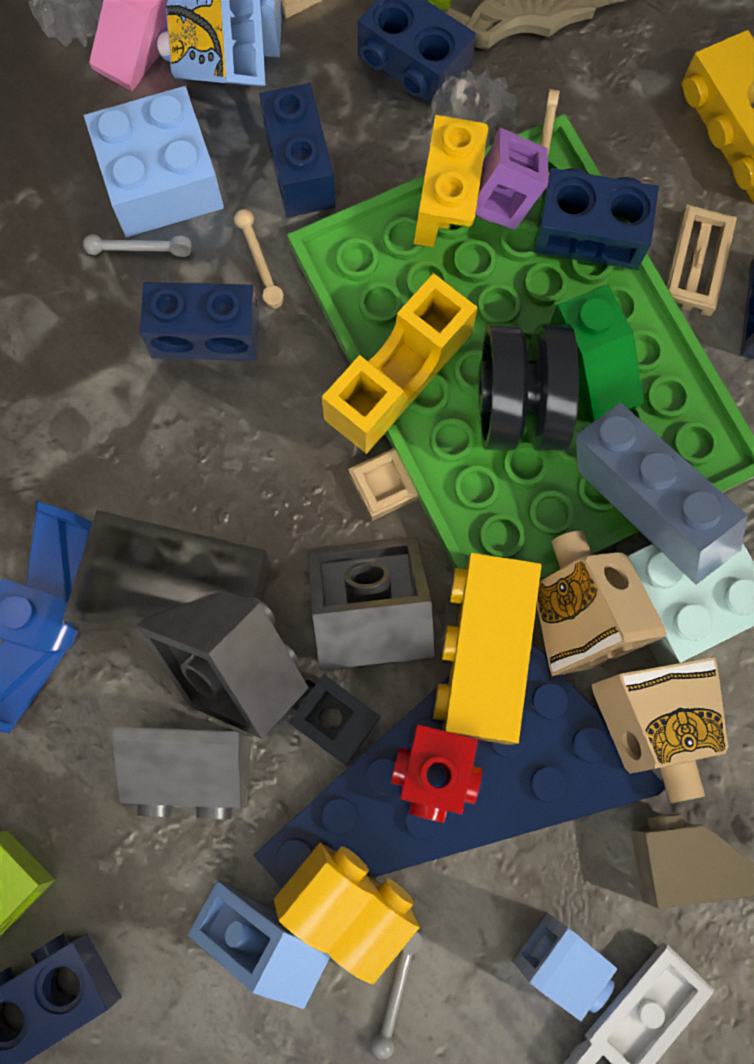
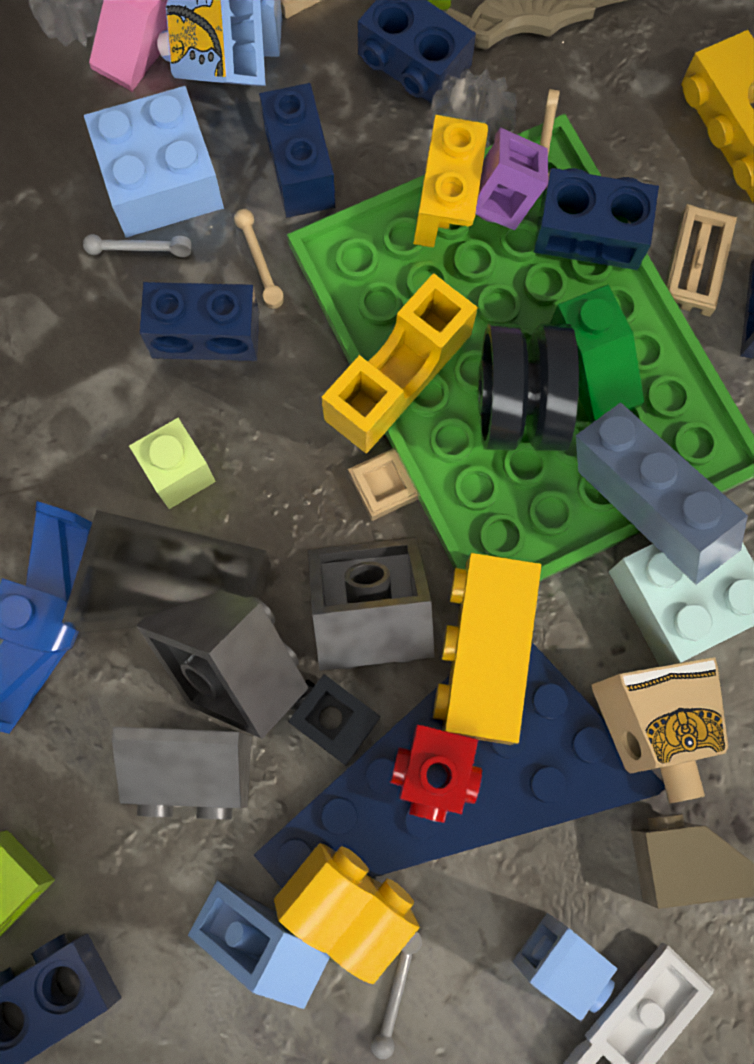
tan torso [537,530,667,676] -> none
none -> yellowish green brick [129,417,216,509]

